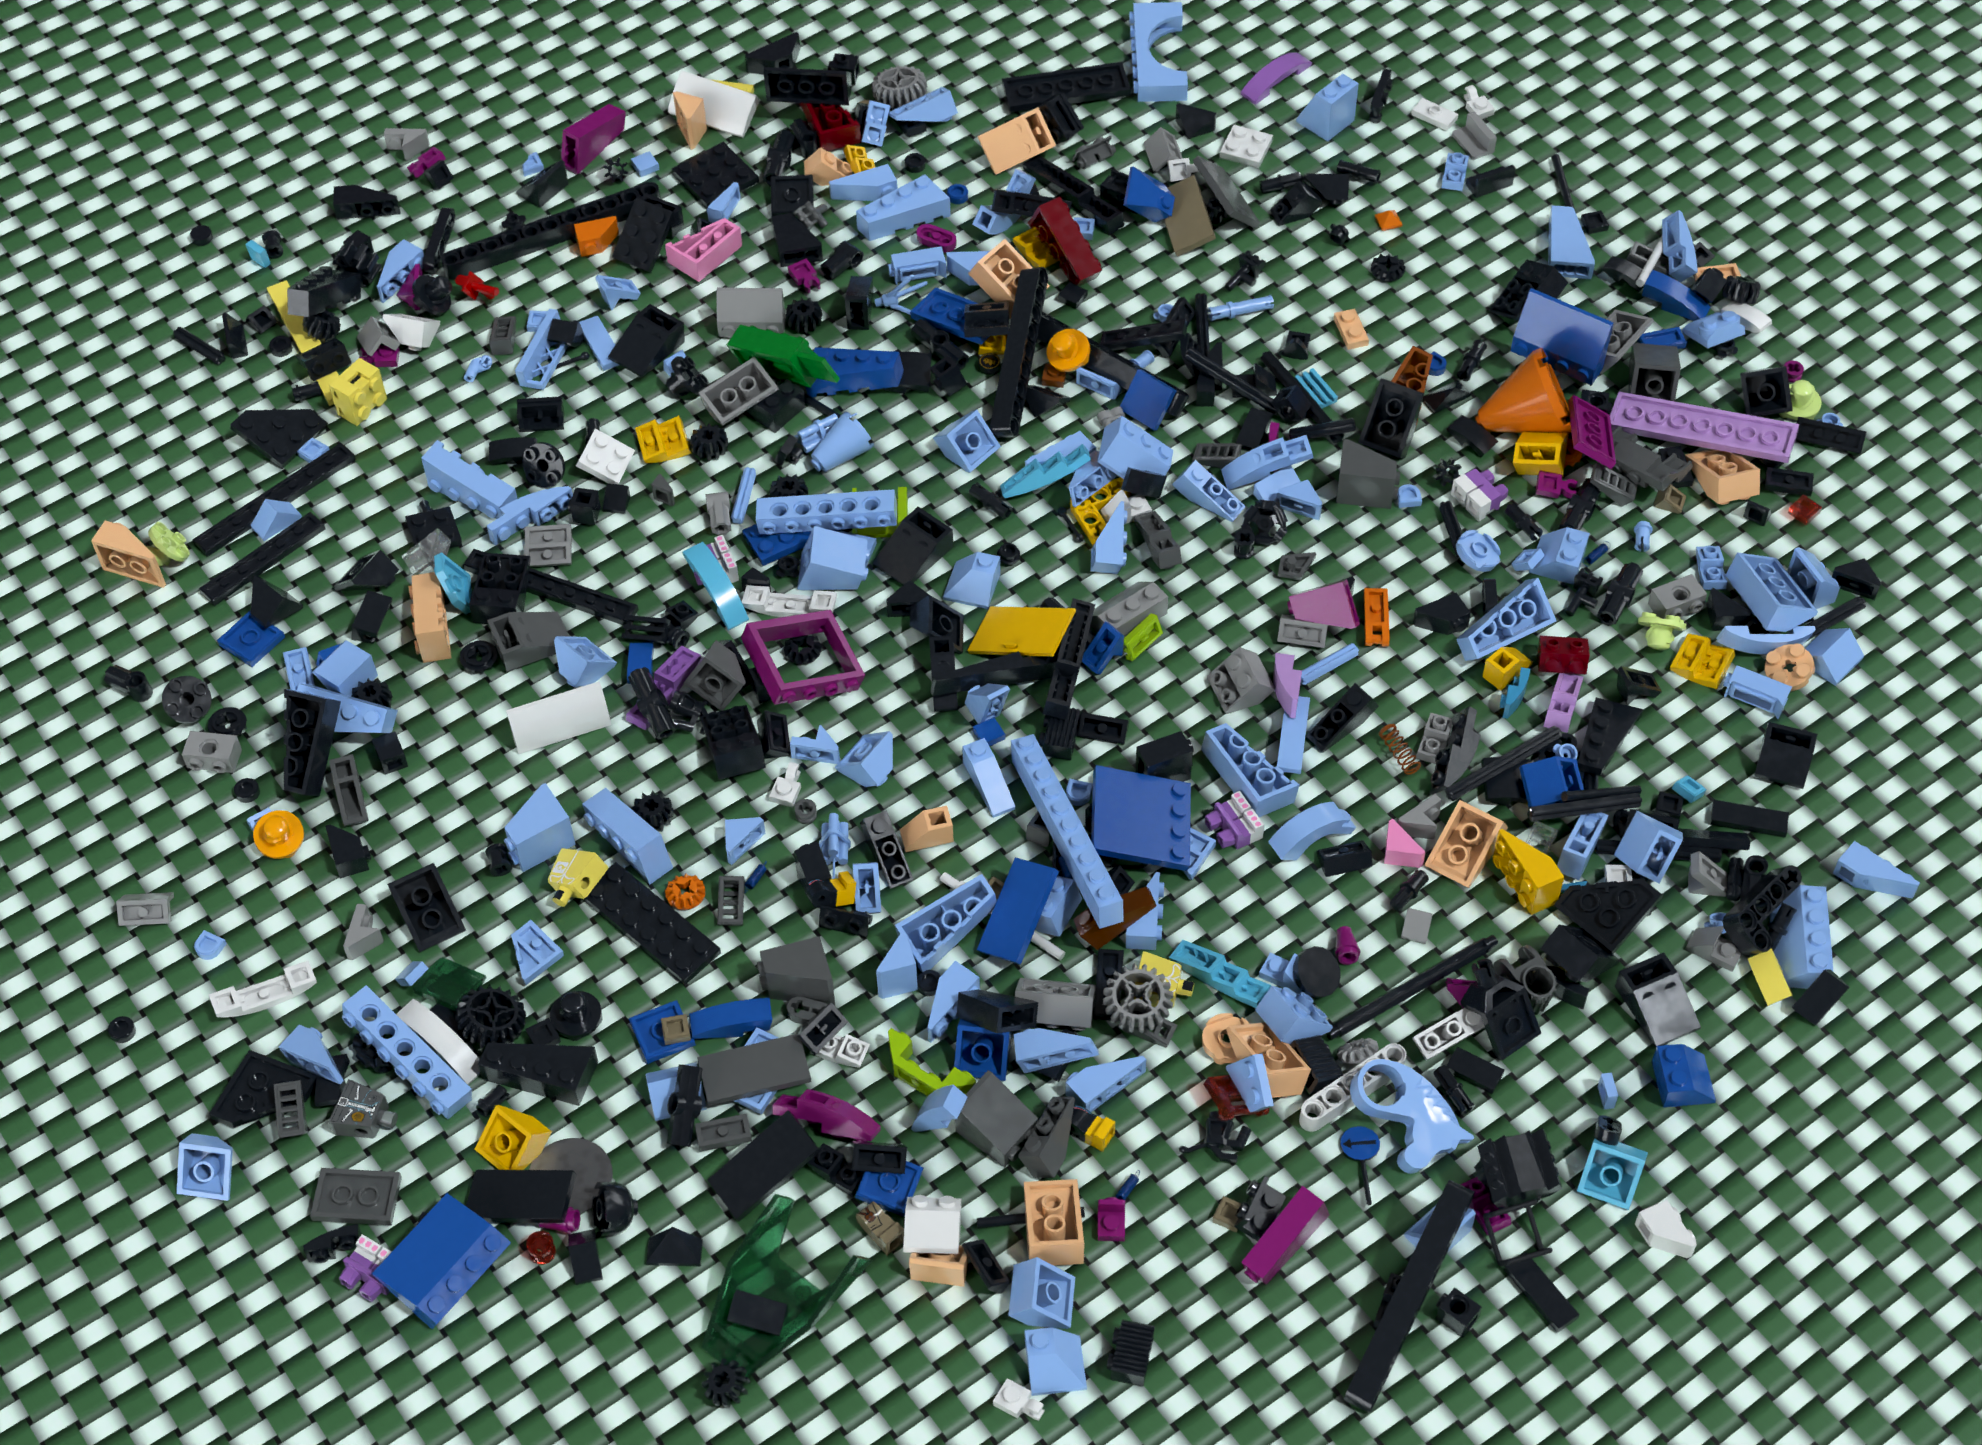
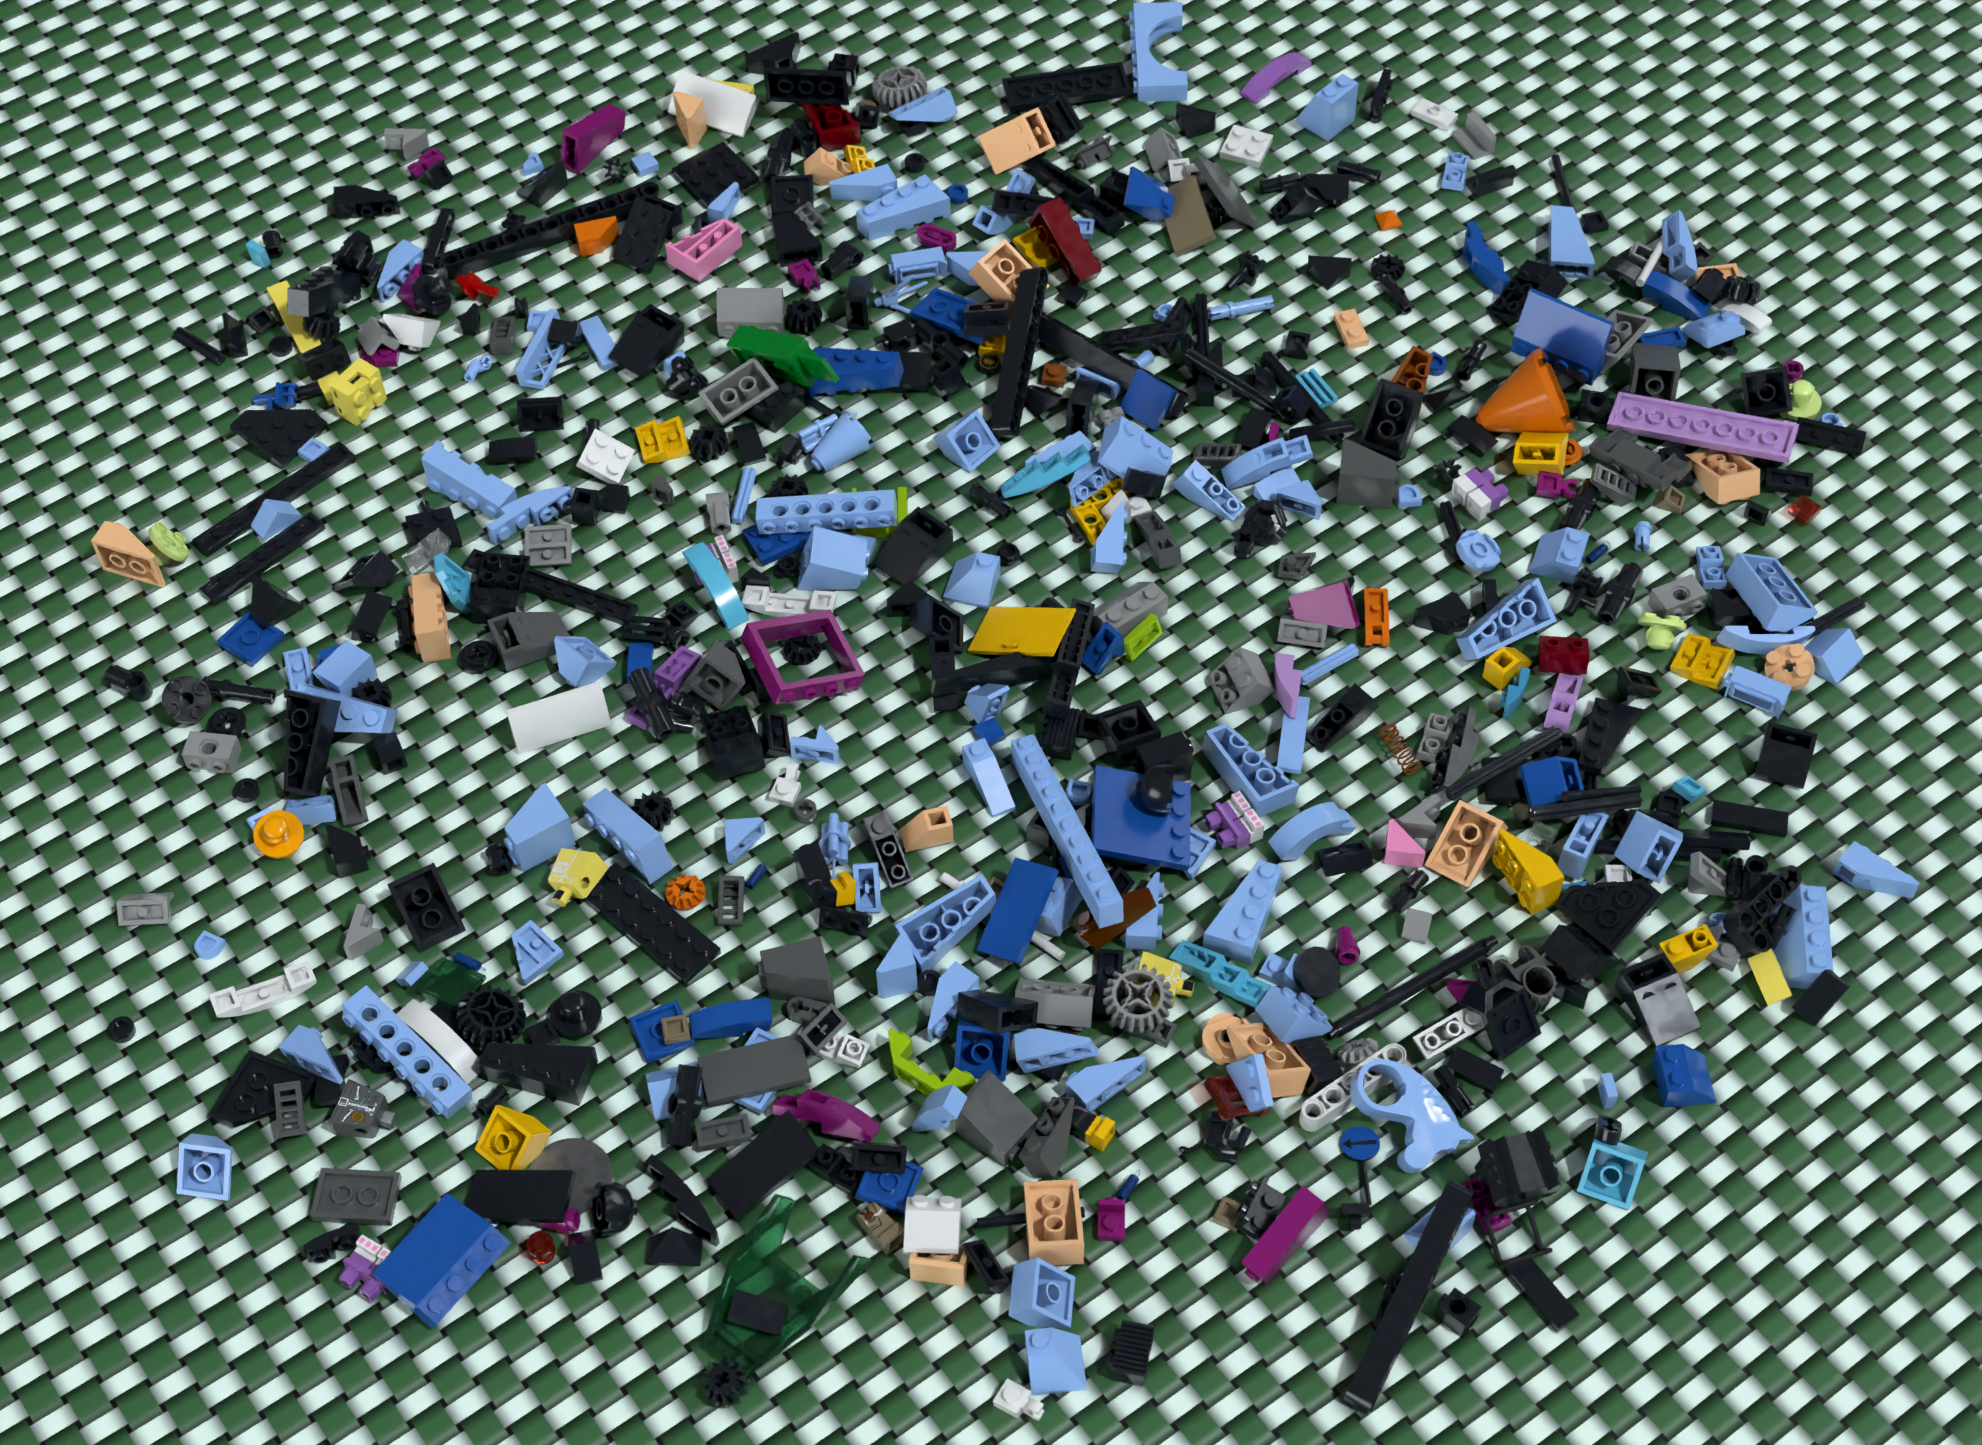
black tile [190,225,213,246] -> none
black plate [523,442,565,488] -> none
light blue slope [595,275,641,310] -> none
light blue slope [835,731,893,787] -> none
light blue slope [861,100,890,147] -> none
light orange plate [1046,329,1090,372] -> none
black plate [1329,224,1350,244] -> none
white plate [1463,85,1495,119] -> none
black axle [1505,503,1543,541] -> none
light blue tile [1511,548,1545,571] -> none
light blue plate [1552,744,1578,764] -> none
magenta tile [1568,395,1616,469] -> none
white slope [1635,1200,1697,1258] -> none
light blue slope [1787,547,1840,609] -> none
black slope [1832,558,1881,601] -> none
none -> black pin [202,676,276,705]
none -> blue arm [253,382,297,410]
none -> light blue slope [284,794,337,825]
none -> black bar [395,599,415,652]
none -> blue piece [450,952,486,971]
none -> black slope [460,303,481,335]
none -> black bush [515,297,528,317]
none -> black slope [645,1154,719,1247]
none -> black slope [732,422,766,466]
none -> black brick [882,319,917,352]
none -> black slope [1065,378,1100,438]
none -> black slope [1096,700,1161,766]
none -> black cylinder [1136,763,1173,814]
none -> light blue wedge [1203,860,1283,964]
none -> black slope [1307,255,1352,291]
none -> black tile [1340,1203,1370,1230]
none -> black pin [1380,275,1414,315]
none -> blue slope [1462,221,1510,295]
none -> yellow slope [1658,924,1718,974]

